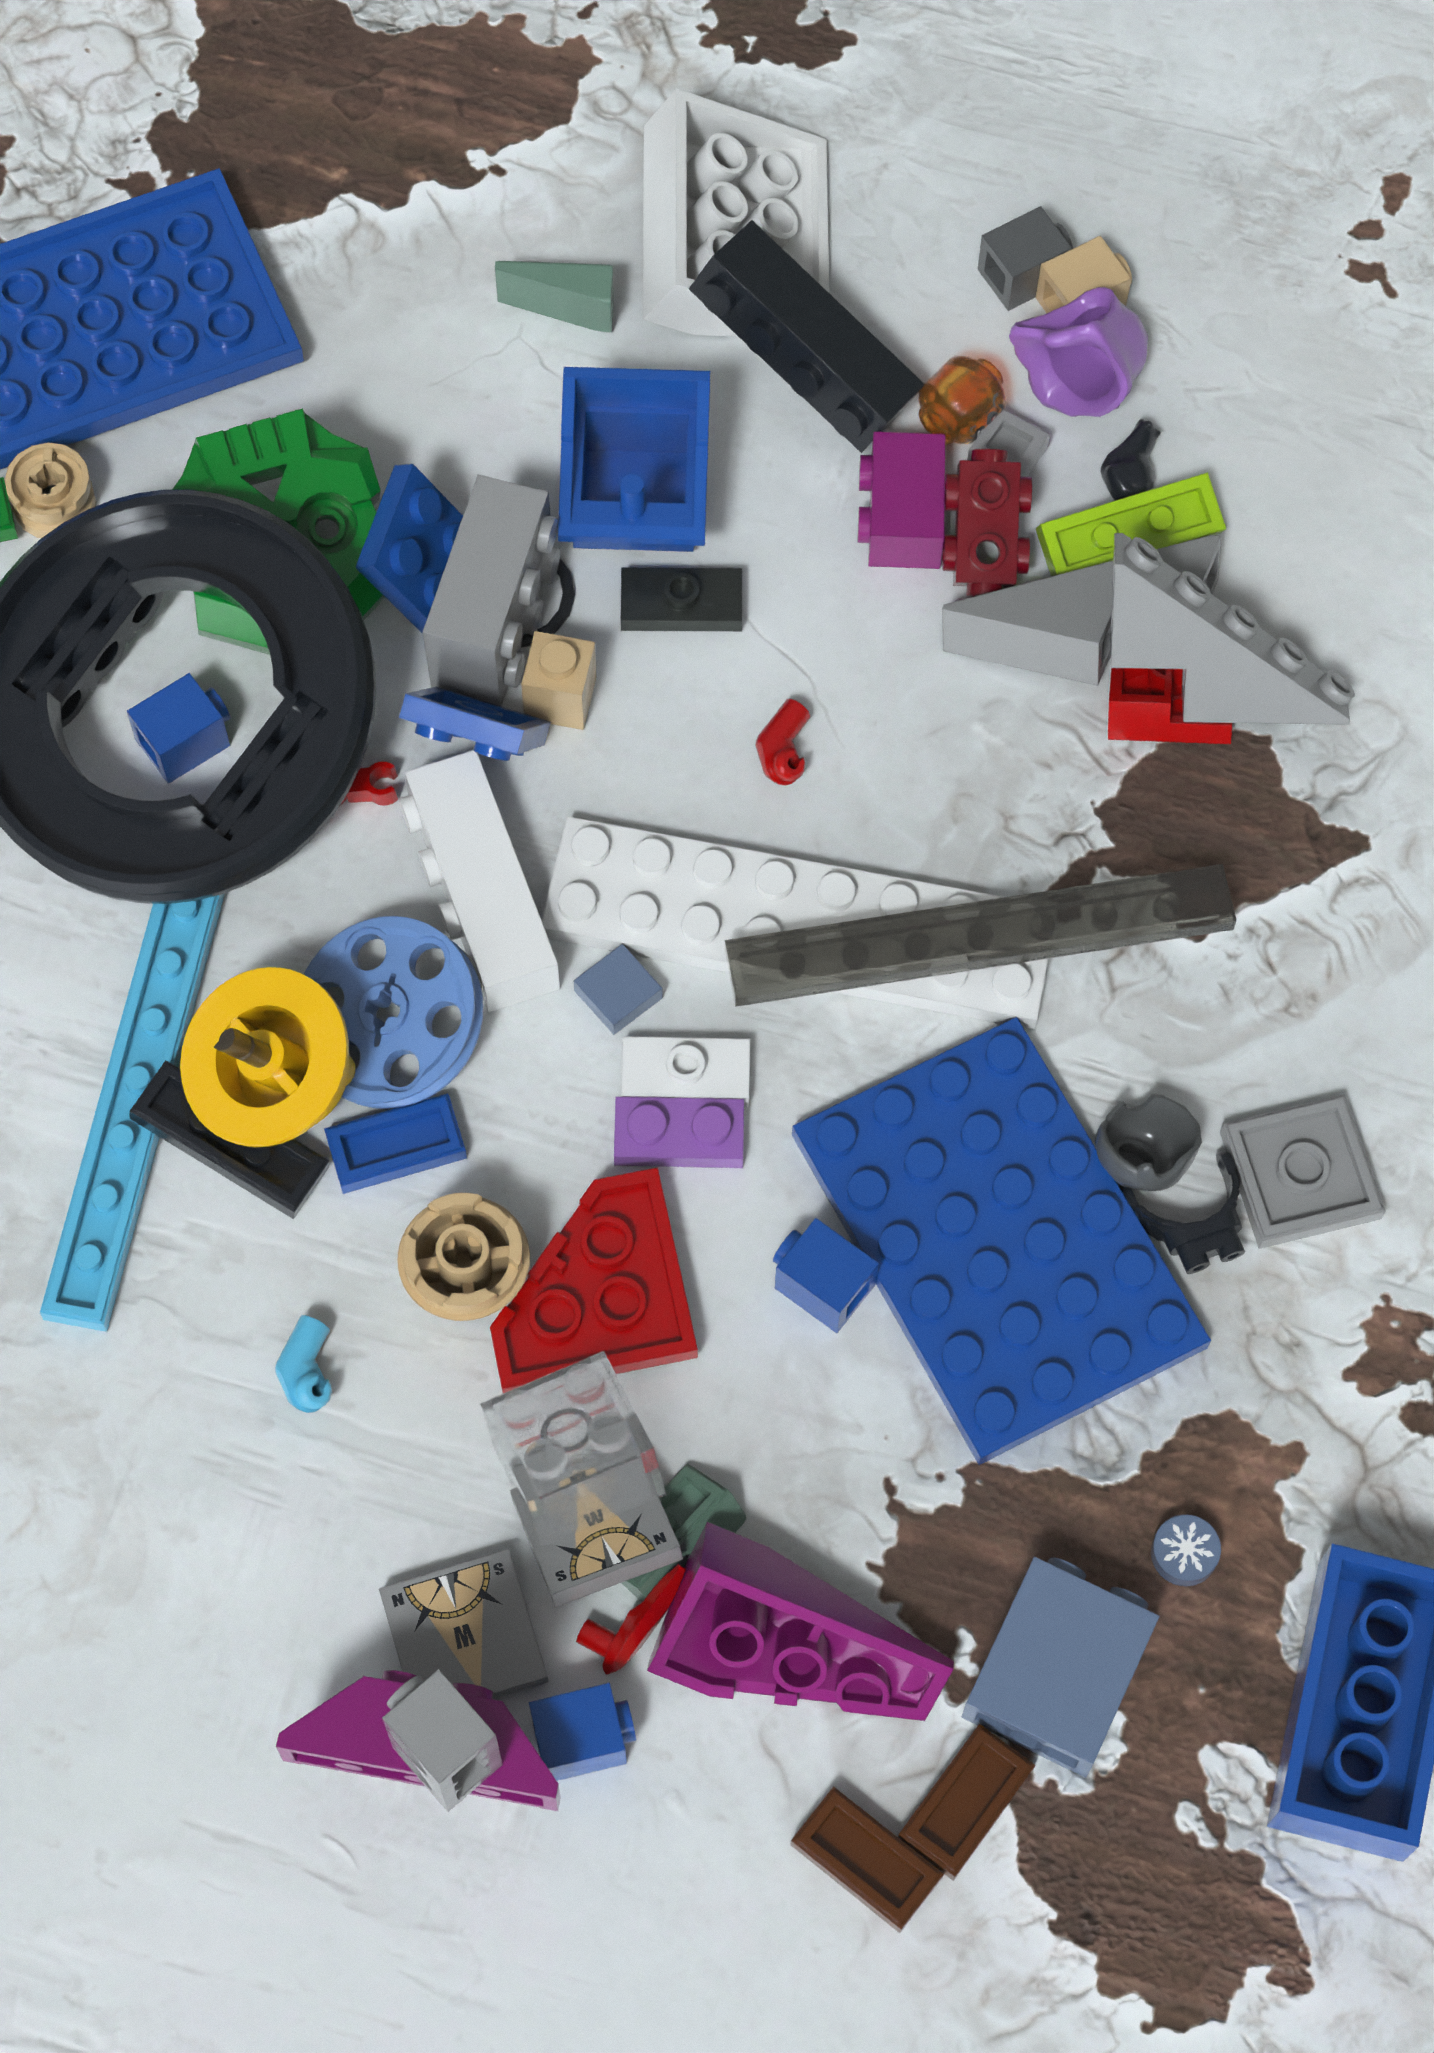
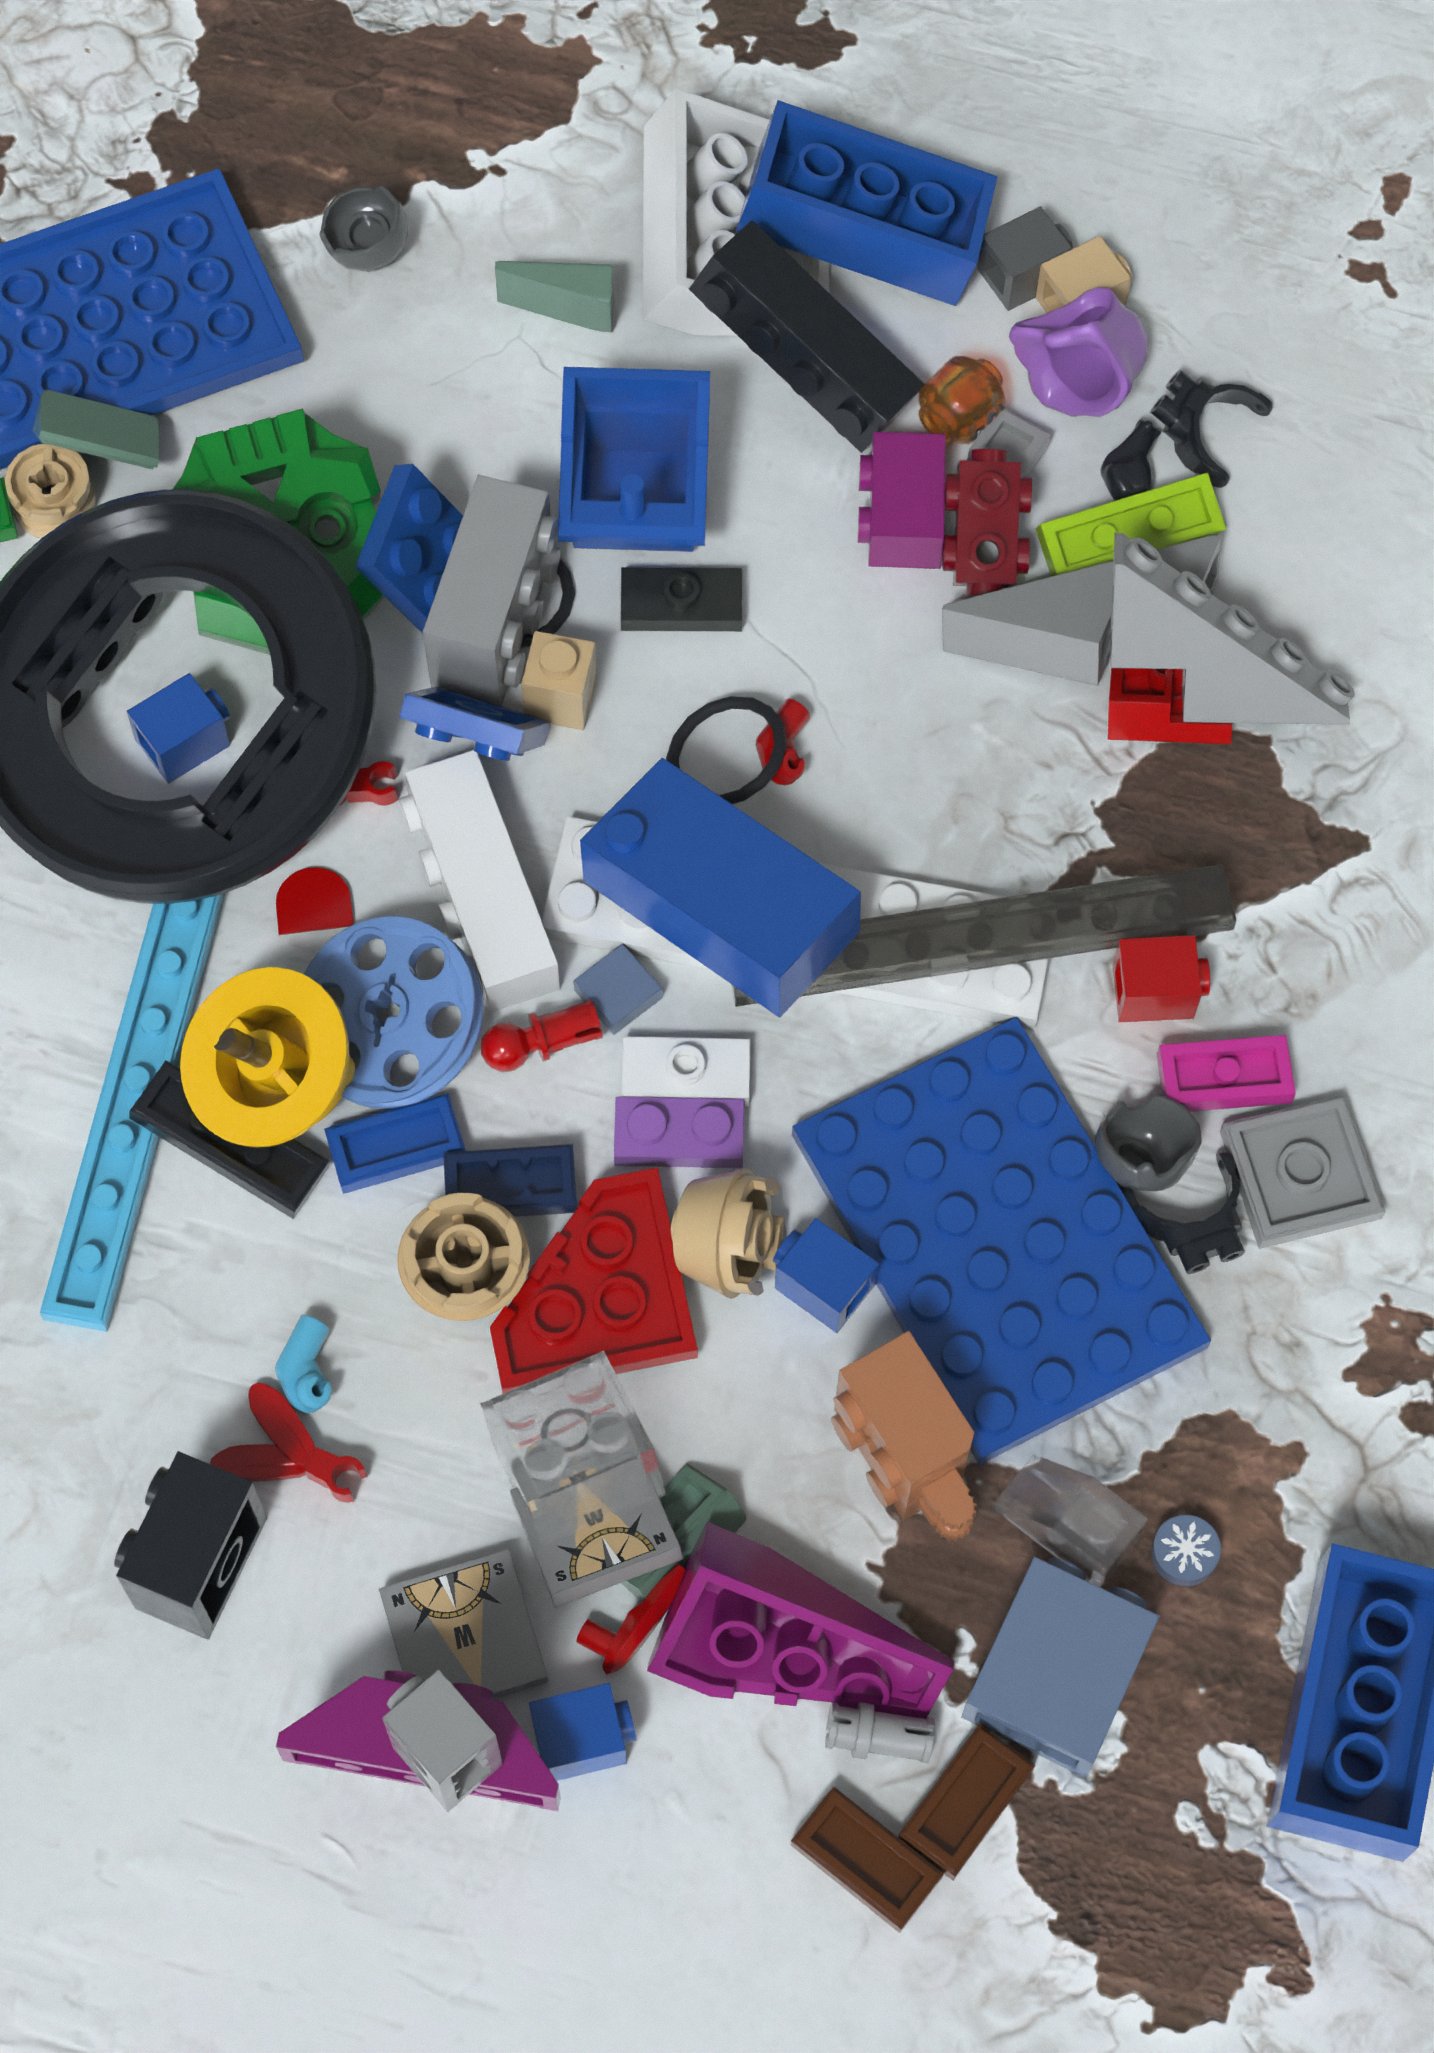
none -> sand green slope [33,390,160,470]
none -> black brick [114,1451,267,1640]
none -> red piece [210,1383,368,1503]
none -> red piece [276,867,354,935]
none -> dark grey hair [319,185,408,272]
none -> dark blue plate [443,1144,577,1217]
none -> red pin [481,999,603,1072]
none -> blue brick [580,758,861,1018]
none -> black piece [666,696,787,804]
none -> tan cone [671,1168,784,1299]
none -> blue brick [736,100,998,306]
none -> light grey pin [825,1702,935,1763]
none -> nougat hinge [831,1331,977,1542]
none -> clear slope [992,1454,1148,1588]
none -> red brick [1112,936,1210,1022]
none -> black helmet [1150,369,1273,488]
none -> dark pink plate [1156,1035,1296,1112]

